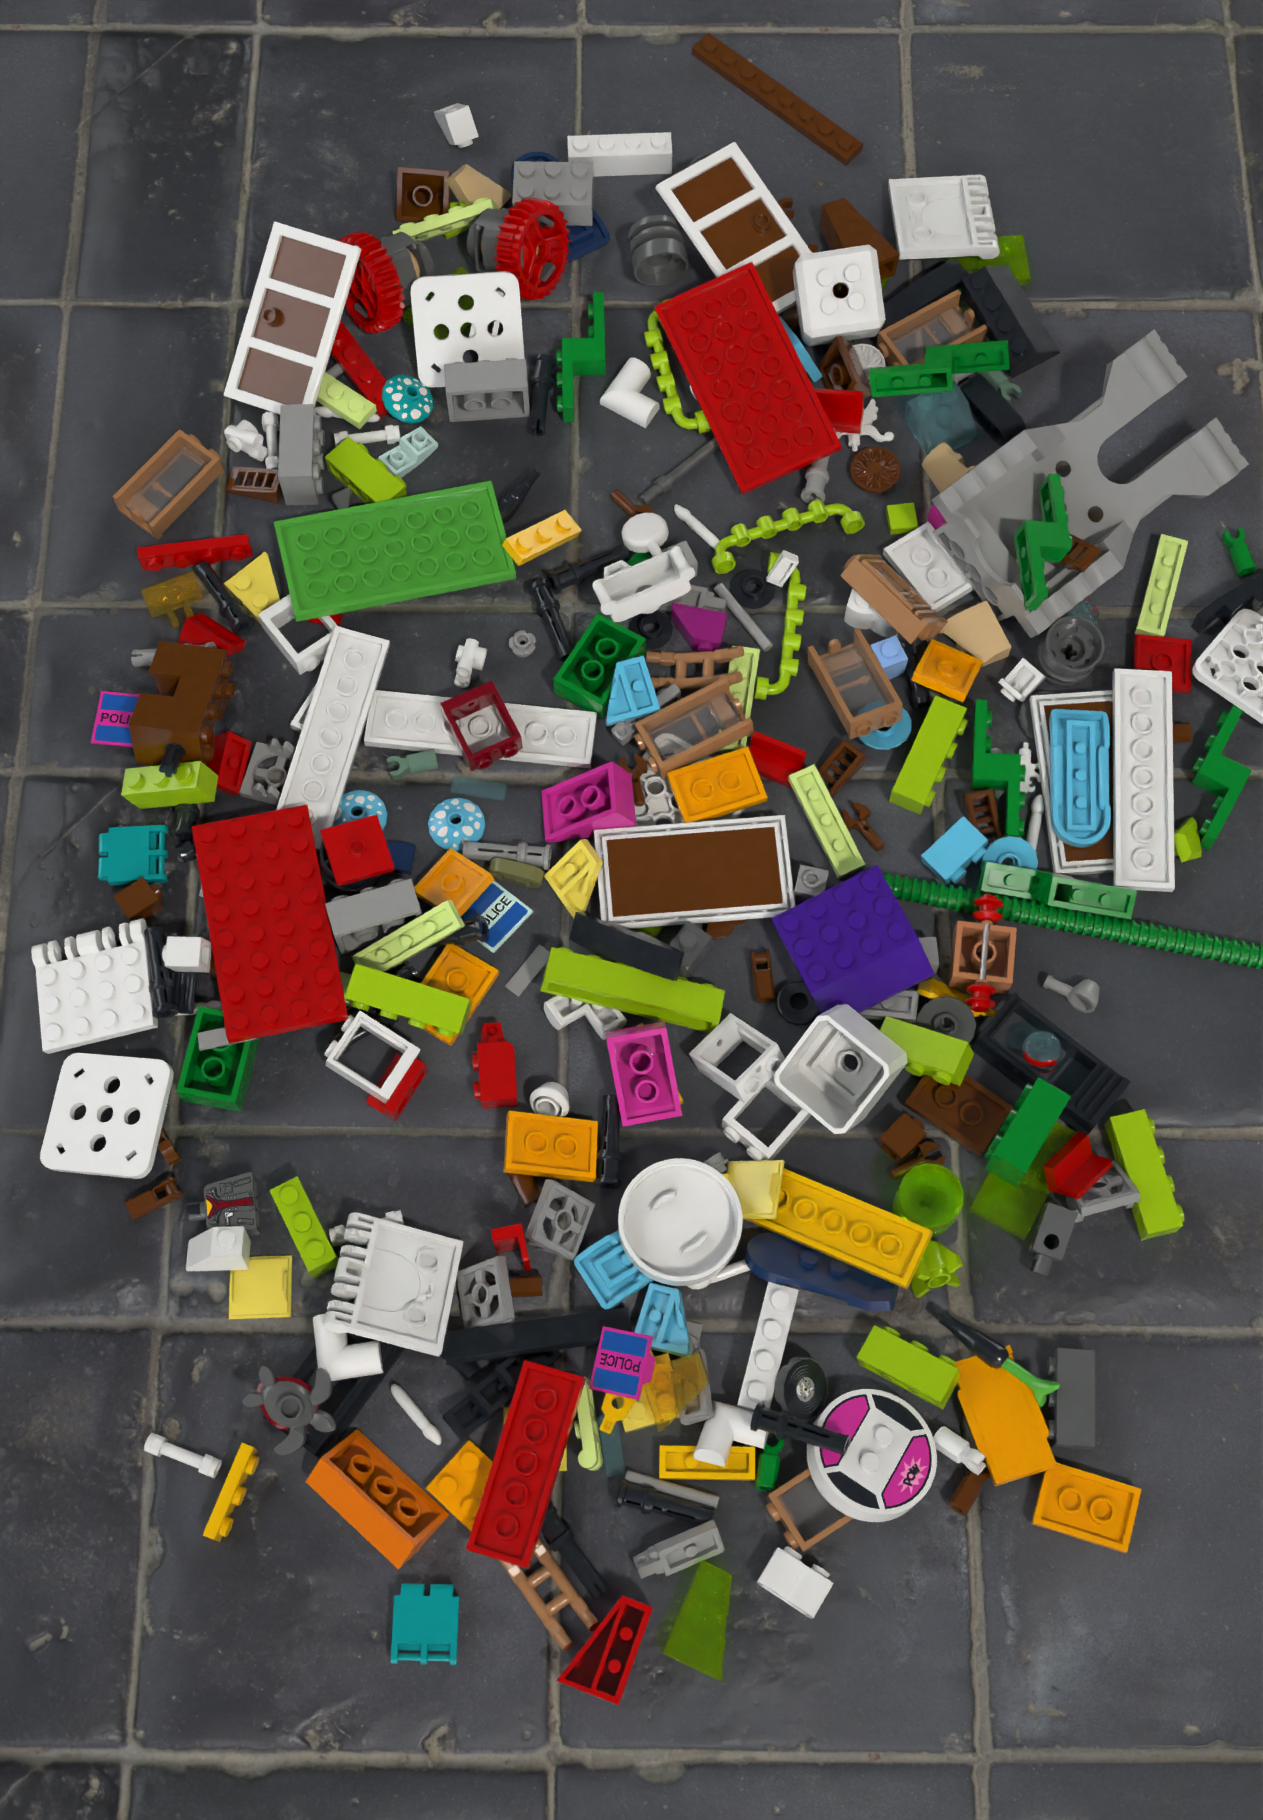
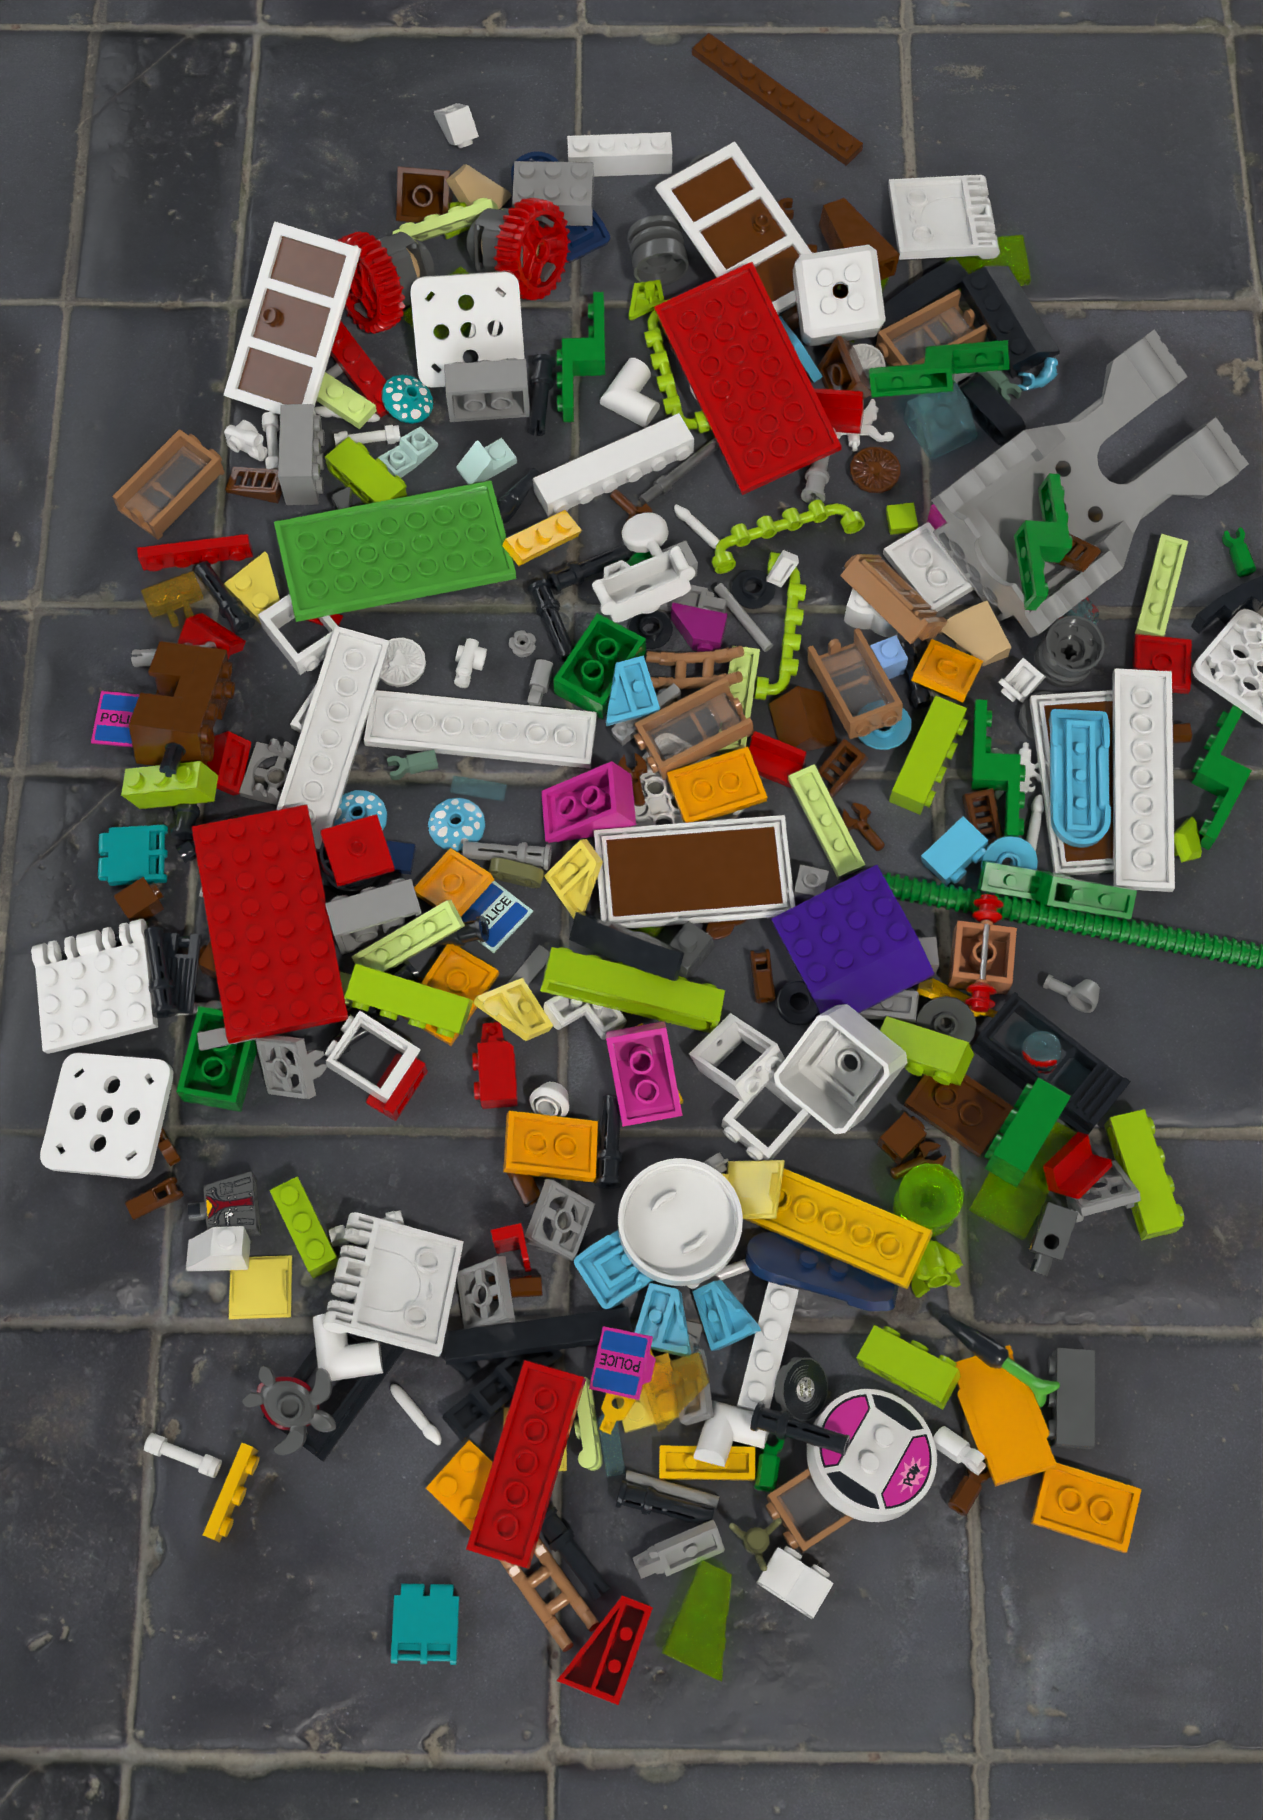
white brick [162,936,212,972] -> none
orange slope [305,1429,450,1570] -> none
dark red window [440,681,523,771] -> none
tan slope [922,442,975,493] -> none
none -> light grey piece [256,1035,327,1099]
none -> white wheel [380,638,426,687]
none -> light aqua slope [456,438,517,485]
none -> light yellow wing [473,978,553,1041]
none -> light grey bar [527,659,554,707]
none -> white brick [533,413,694,518]
none -> lime piece [629,280,664,320]
none -> medium azure wing [692,1280,761,1351]
none -> olive plant [729,1518,782,1571]
none -> reddish brown slope [768,686,838,751]
none -> medium azure piece [1018,357,1058,391]

